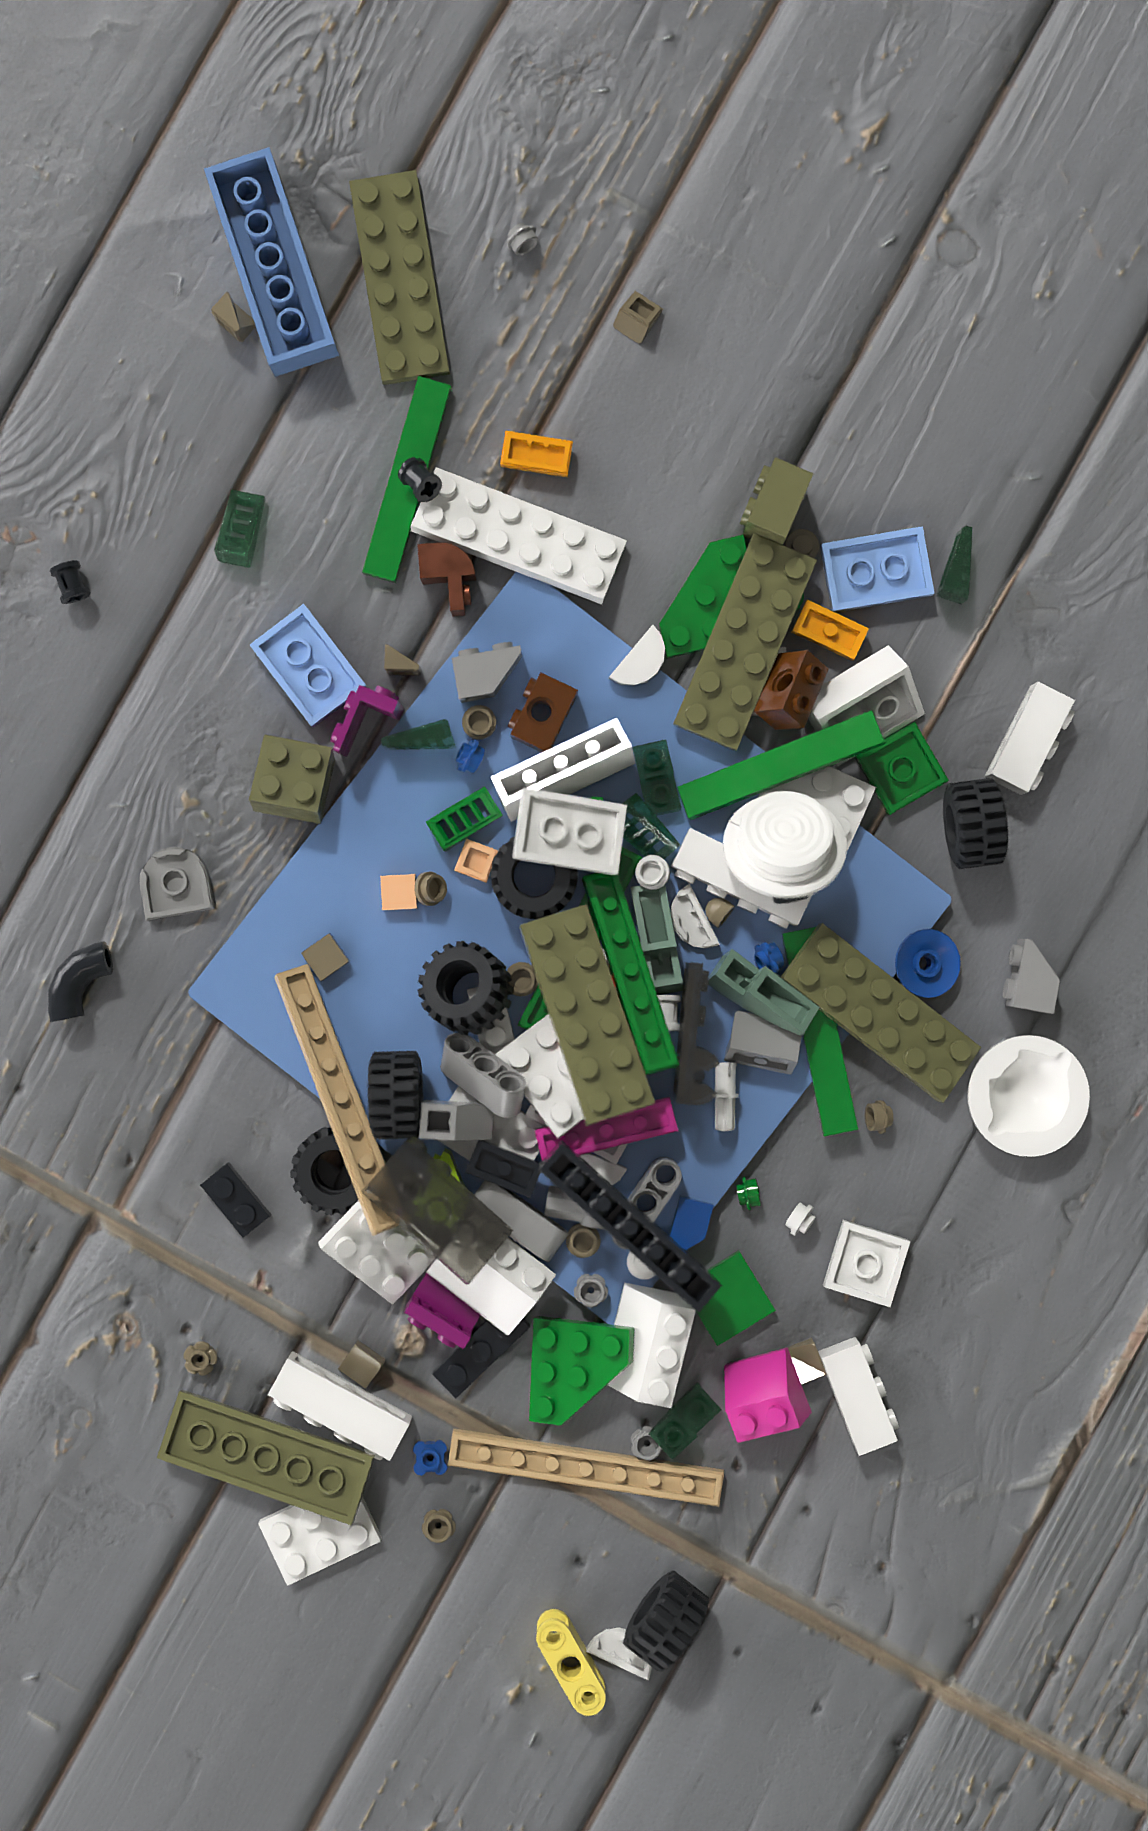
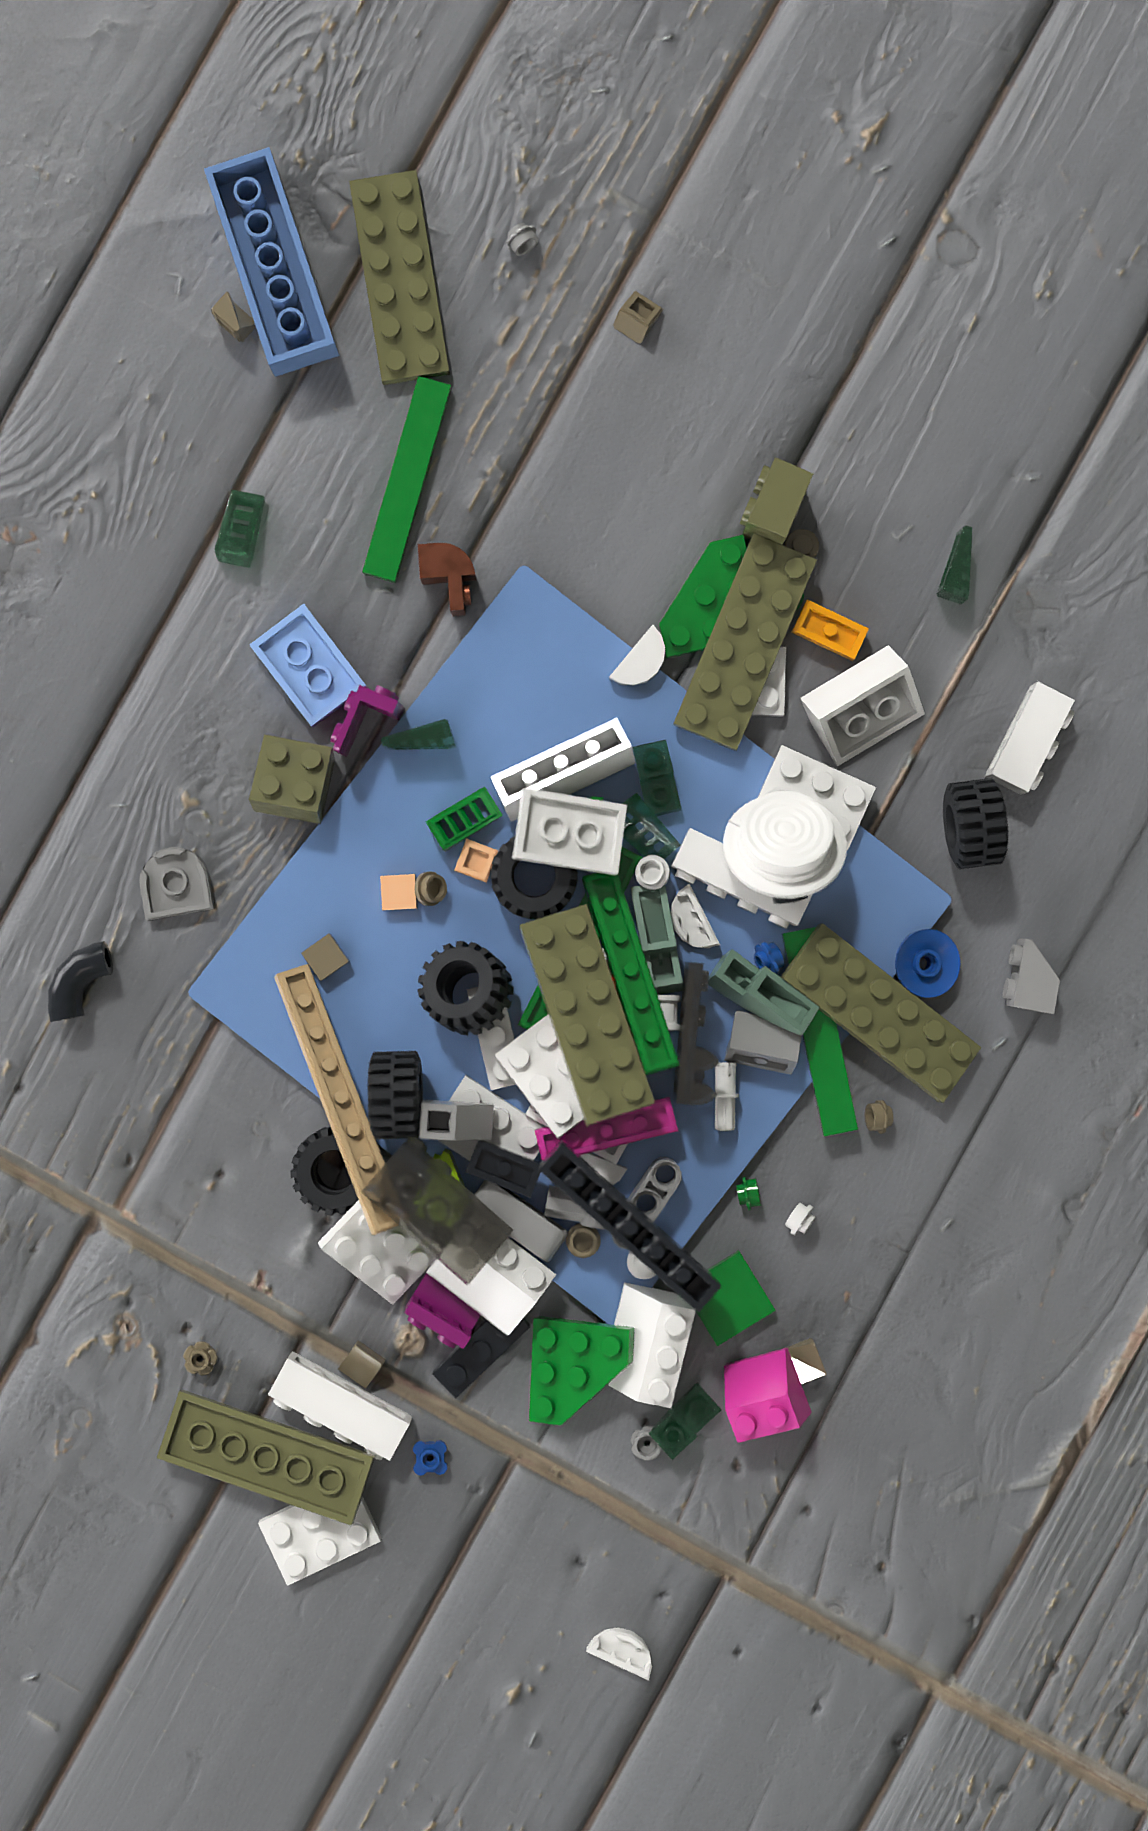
black bush [50,560,91,604] -> none
black plate [200,1162,272,1238] -> none
dark tan slope [384,644,422,676] -> none
black bush [398,457,442,502] -> none
white plate [411,467,627,605] -> none
dark tan plate [422,1509,456,1543] -> none
light grey beam [440,1033,526,1118] -> none
tan tile [448,1428,724,1507] -> none
light grey slope [452,642,522,703] -> none
blue plate [455,739,485,773] -> none
dark tan plate [462,705,496,740] -> none
light orange plate [500,430,573,478] -> none
dark tan plate [507,962,538,996] -> none
reddish brown brick [508,672,578,753] -> none
light yellow piece [536,1609,606,1716] -> none
light grey plate [574,1274,608,1308] -> none
black tyre [624,1571,709,1672] -> none
blue tile [669,1195,714,1250] -> none
green tile [677,710,885,821] -> none
dark tan hinge [705,898,735,928] -> none
reddish brown brick [753,650,829,730] -> none
white brick [818,1337,899,1456] -> none
light blue plate [820,526,935,613] -> none
white plate [823,1220,910,1307] -> none
green tile [855,722,949,816] -> none
white piece [968,1035,1090,1157] -> none

